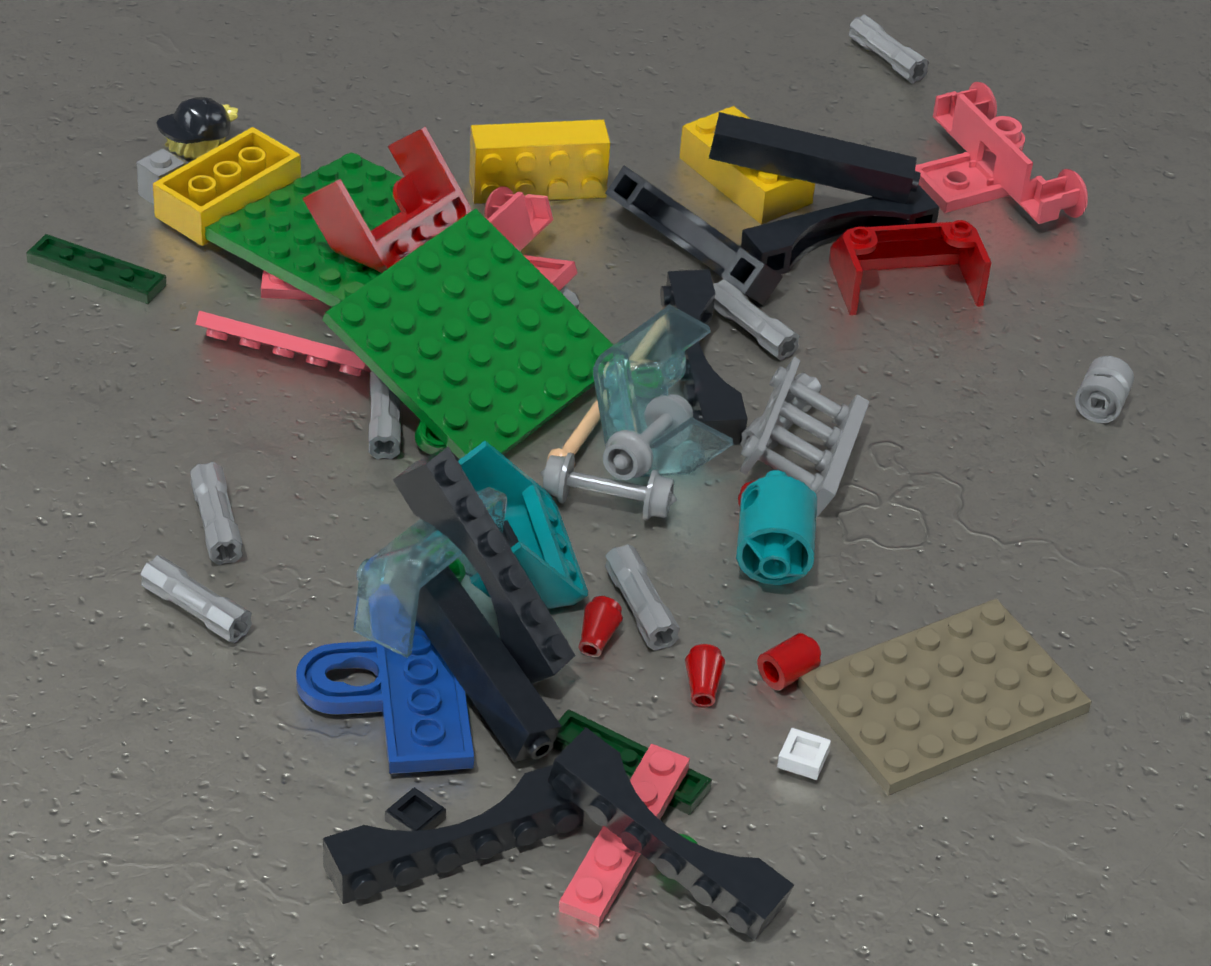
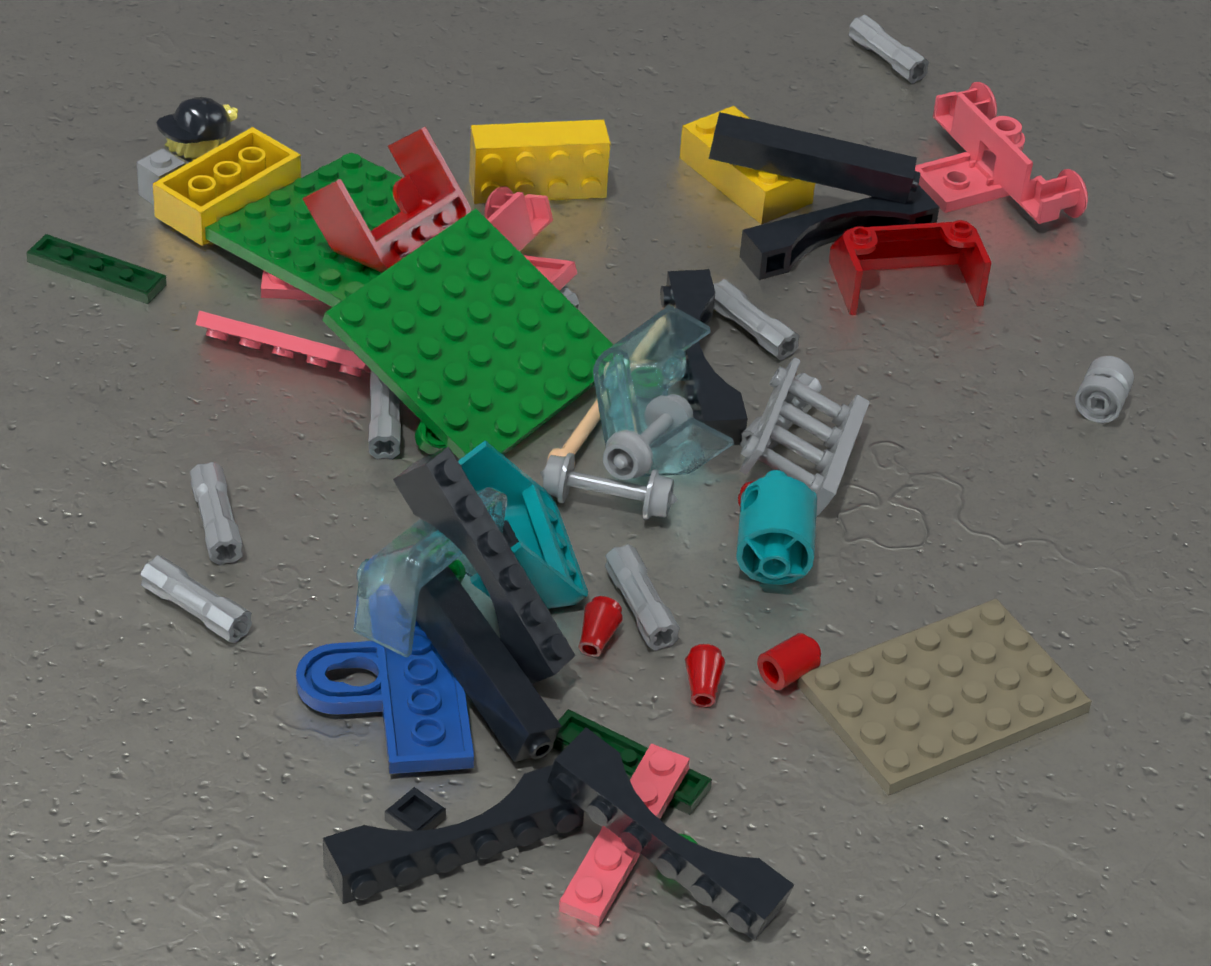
black arch [605,165,783,305] -> none
white plate [777,728,831,780] -> none

